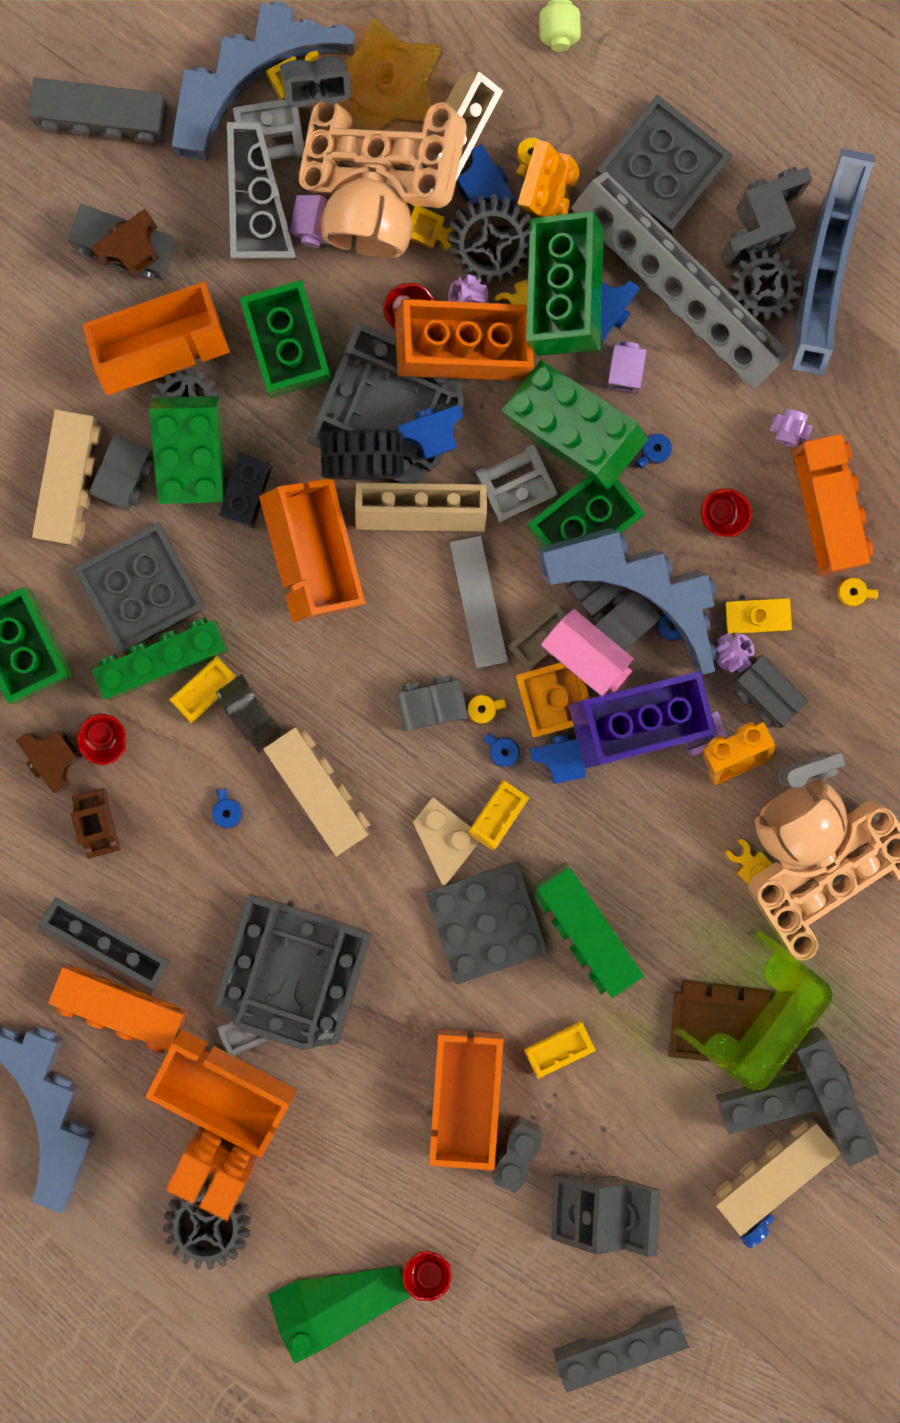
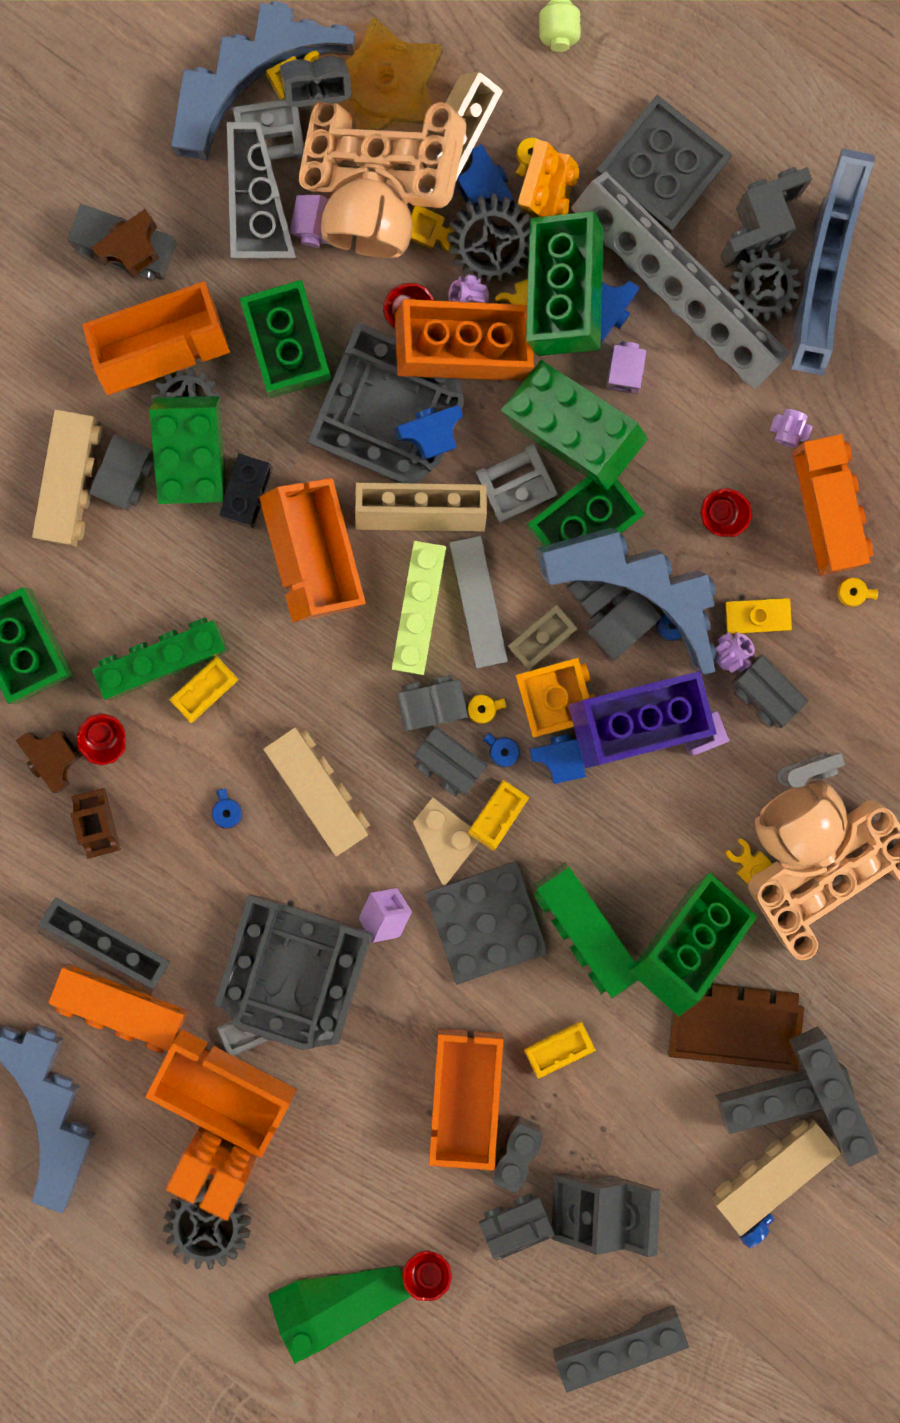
dark grey brick [29,77,167,144] -> none
dark grey plate [74,522,206,654] -> none
clear smoke brick [215,674,285,753] -> none
black tyre [320,429,404,480] -> none
bright pink brick [541,609,634,696] -> none
blue piece [635,434,672,469] -> none
clear neon green windscreen [673,930,832,1091] -> none
light orange plate [703,722,775,787] -> none
none -> lavender panel [359,888,412,943]
none -> yellowish green brick [392,541,446,676]
none -> dark grey brick [413,726,488,797]
none -> dark grey brick [479,1194,556,1261]
none -> green brick [629,872,758,1017]

